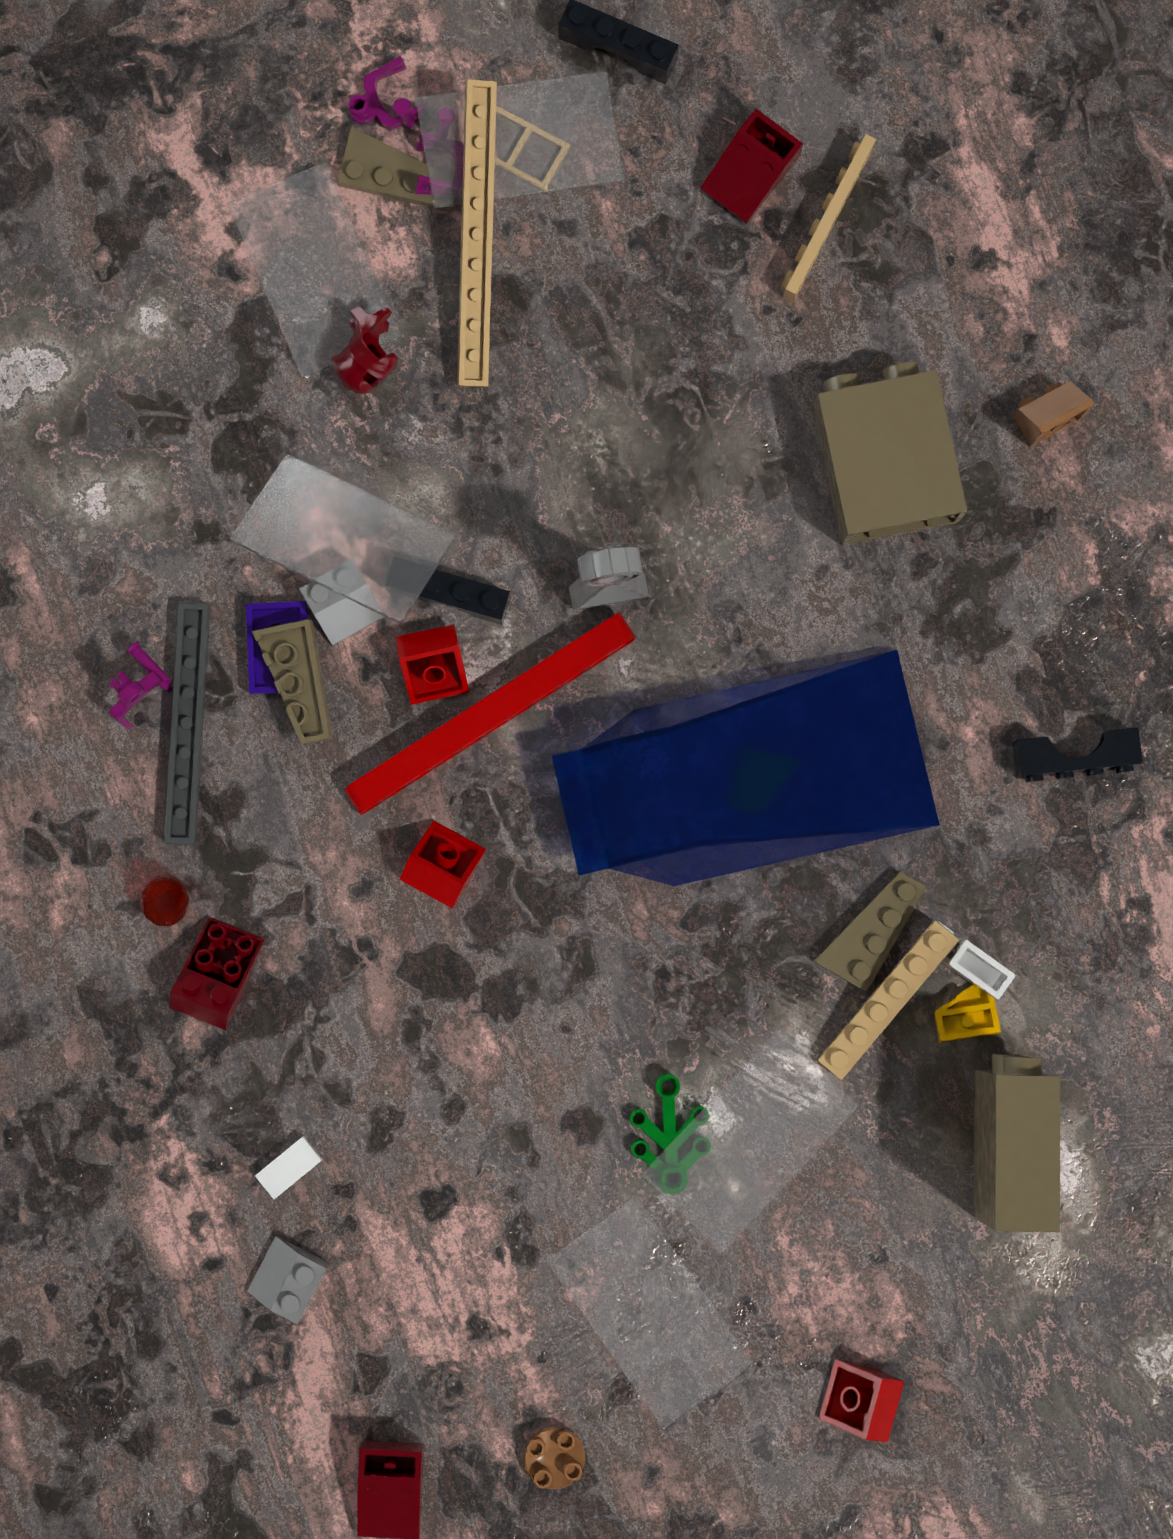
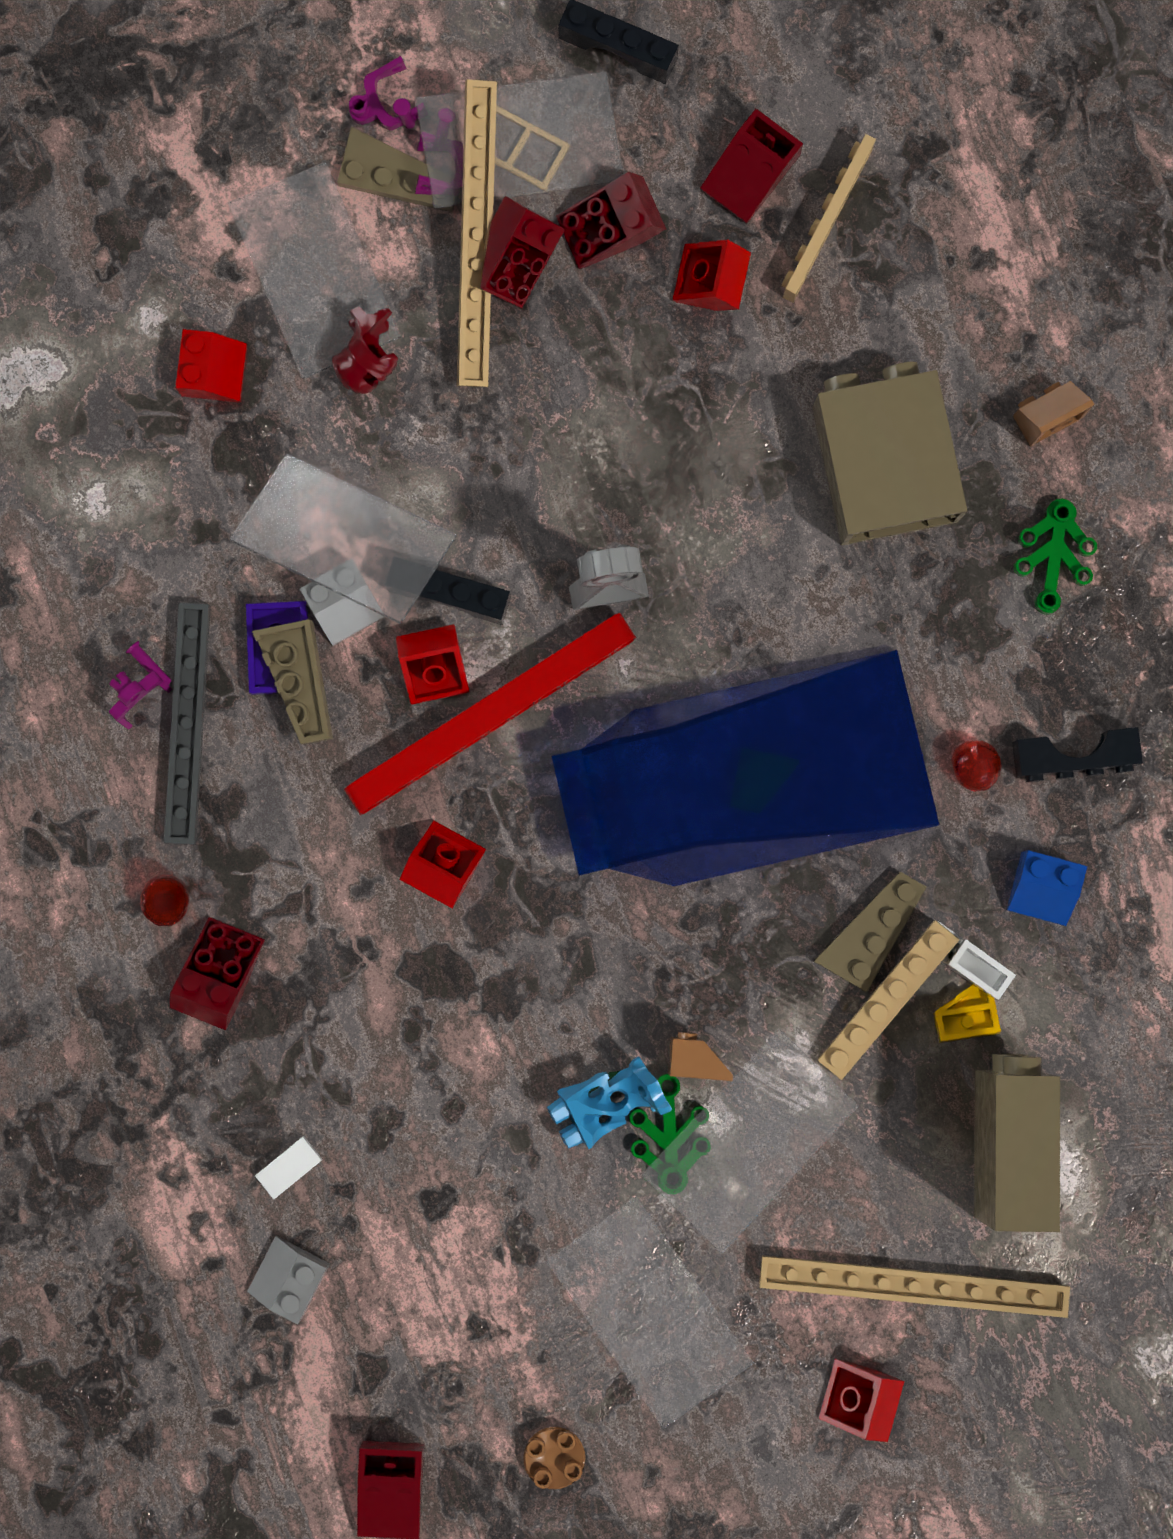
none -> red slope [175,329,247,403]
none -> dark red slope [480,196,565,308]
none -> dark azure hips [547,1056,672,1149]
none -> dark red slope [556,172,666,269]
none -> medium nougat slope [668,1032,733,1081]
none -> red slope [673,239,751,311]
none -> tan plate [759,1255,1070,1318]
none -> clear red hair [952,740,1001,792]
none -> blue slope [1007,850,1087,926]
none -> green plant [1014,499,1097,615]

